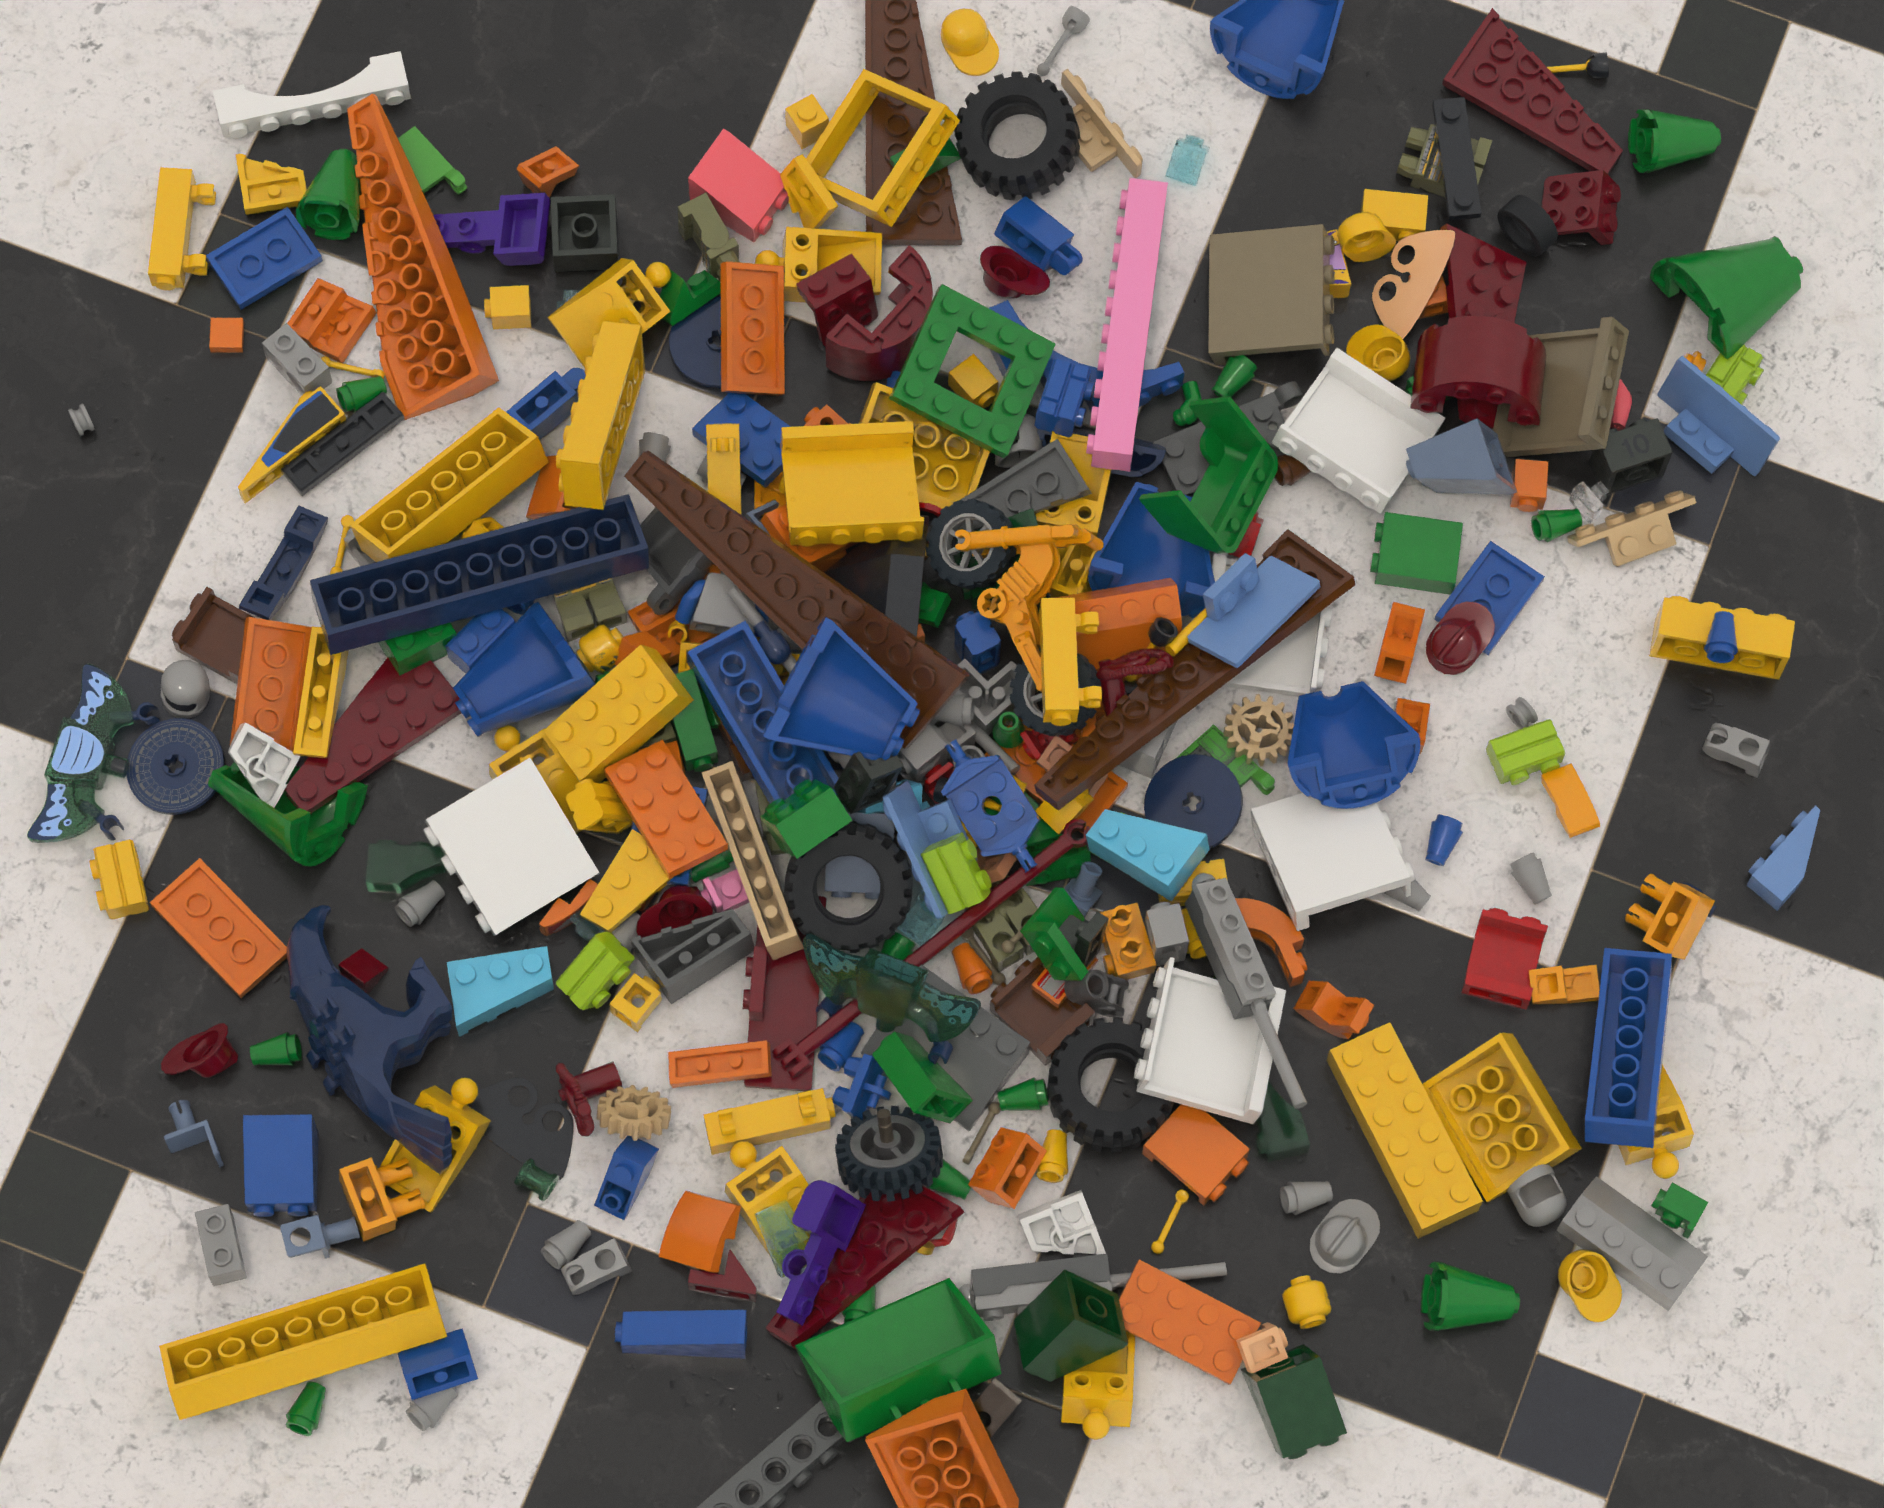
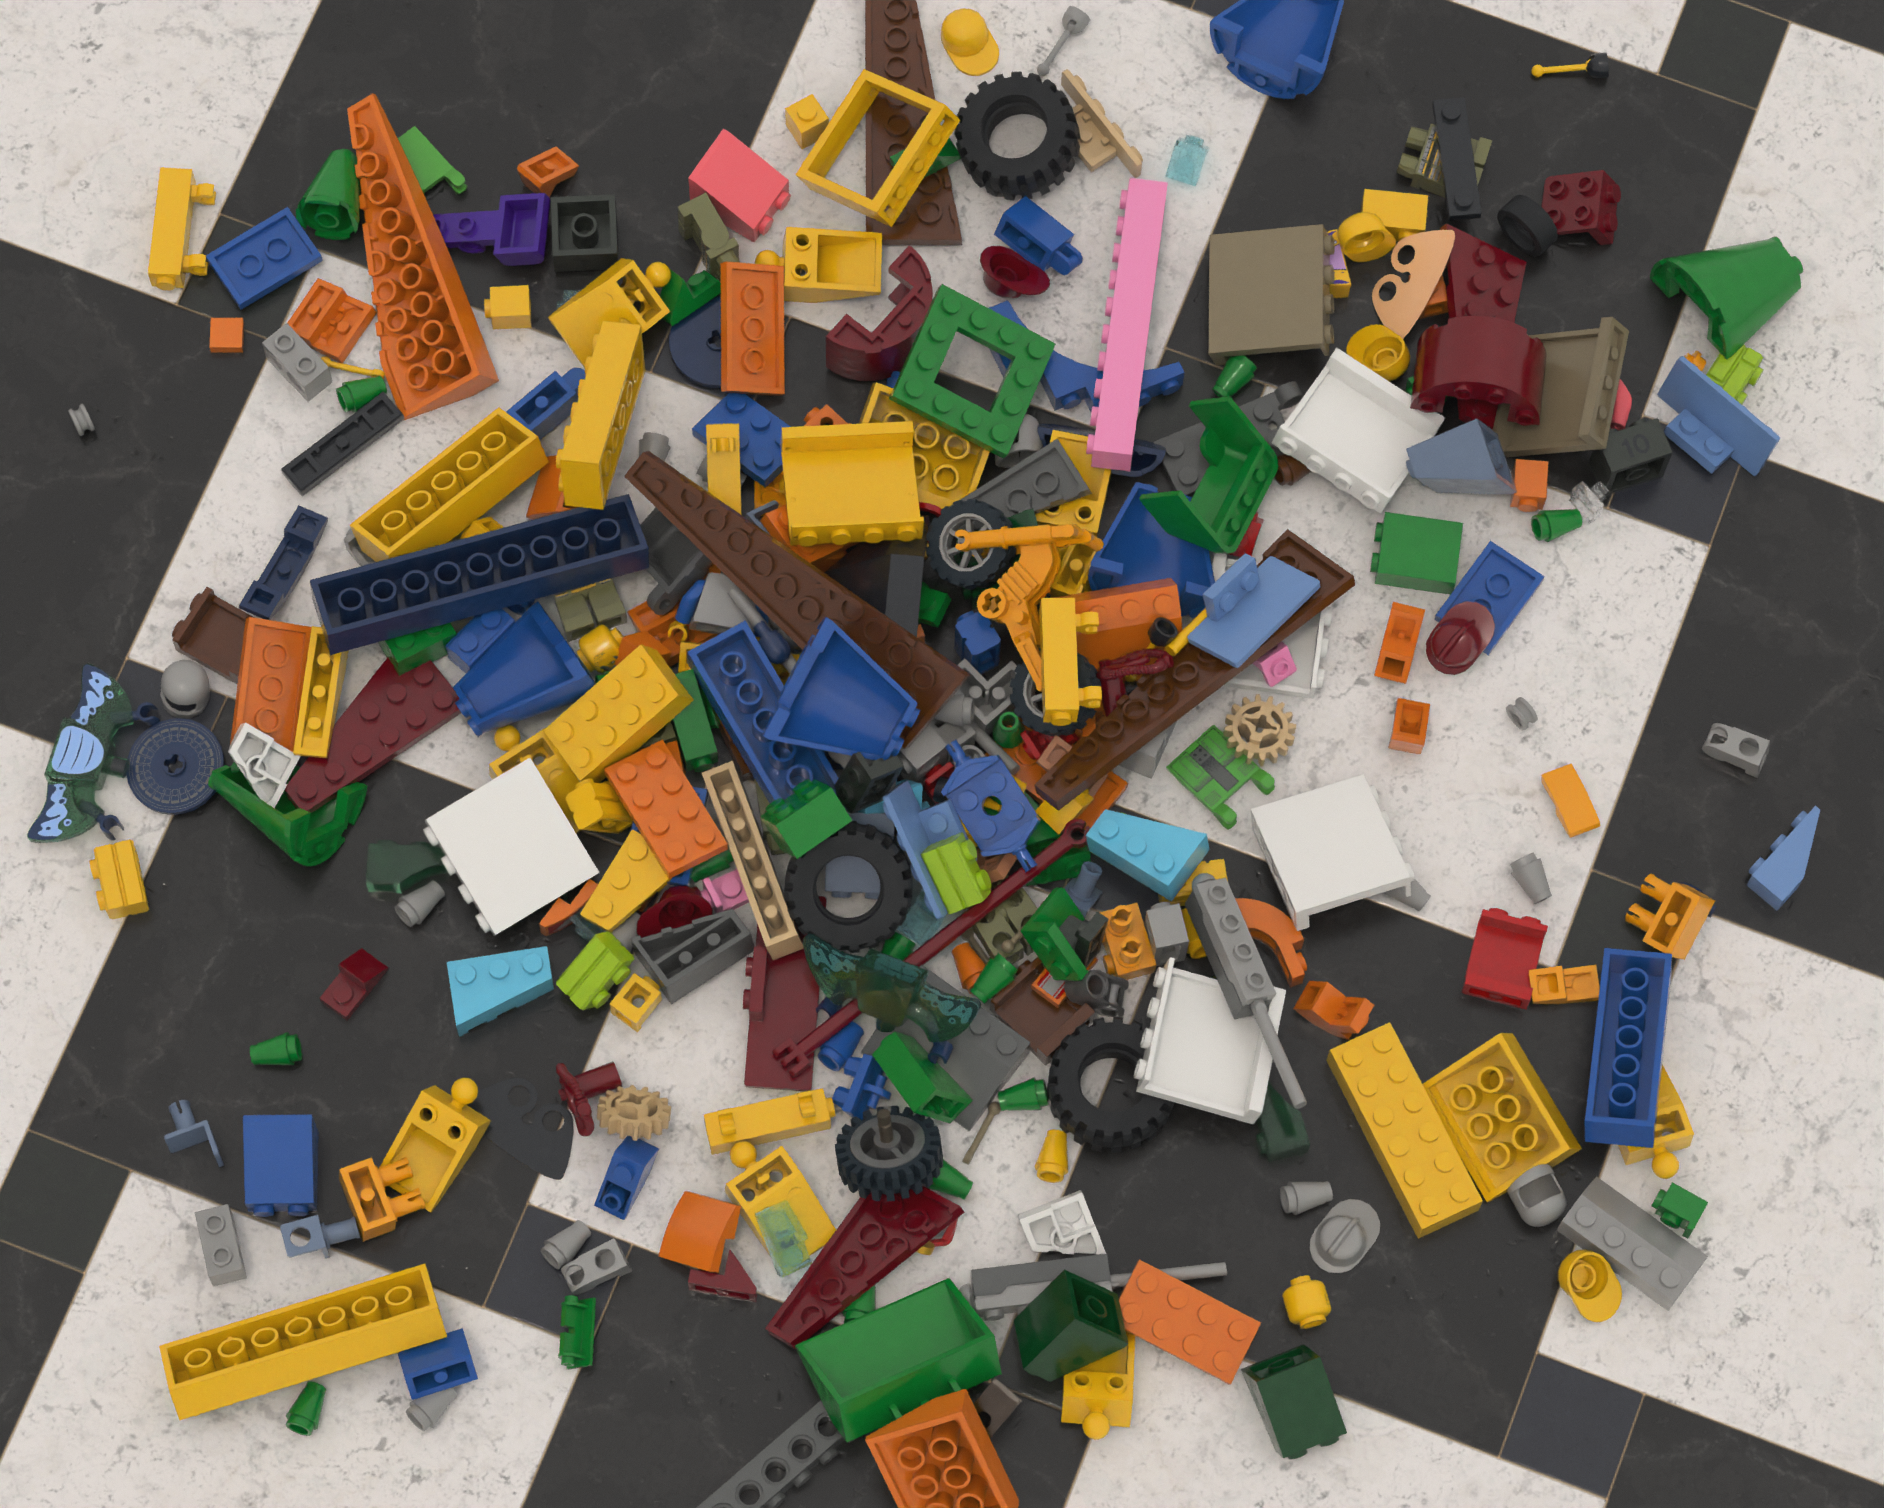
orange plate [150,858,287,998] -> none
dark red piece [161,1023,238,1078] -> none
white arch [213,51,411,138] -> none
yellow wing [235,154,307,215] -> none
slope [238,386,346,504] -> none
dark blue animal [287,905,452,1175] -> none
yellow hinge [330,515,354,575] -> none
clear green bush [514,1158,559,1202] -> none
blue slope [615,1310,748,1359] -> none
orange plate [668,1040,772,1088] -> none
dark purple plate [776,1180,866,1326] -> none
yellow wing [780,154,838,229] -> none
dark red bracket [796,253,878,346] -> none
yellow brick [948,353,998,408] -> none
orange brick [968,1127,1047,1209] -> none
blue brick [1034,359,1095,437] -> none
orange panel [1142,1104,1250,1206] -> none
dark blue piece [1144,754,1243,849] -> none
yellow hinge [1151,1189,1189,1254] -> none
green arm [1173,381,1202,426] -> none
light nougat bracket [1236,1322,1288,1374] -> none
blue cone [1287,681,1420,809] -> none
green cone [1421,1262,1520,1331] -> none
blue cone [1425,814,1463,866] -> none
dark red wing [1442,8,1623,175] -> none
lime brick [1486,719,1565,785] -> none
tan bracket [1567,491,1696,567] -> none
green cone [1628,109,1721,173] -> none
yellow brick [1649,596,1795,680] -> none
blue cone [1704,611,1738,663] -> none
none -> green hinge [558,1295,596,1370]
none -> green cone [970,953,1018,1004]
none -> bright pink bracket [1252,641,1297,687]

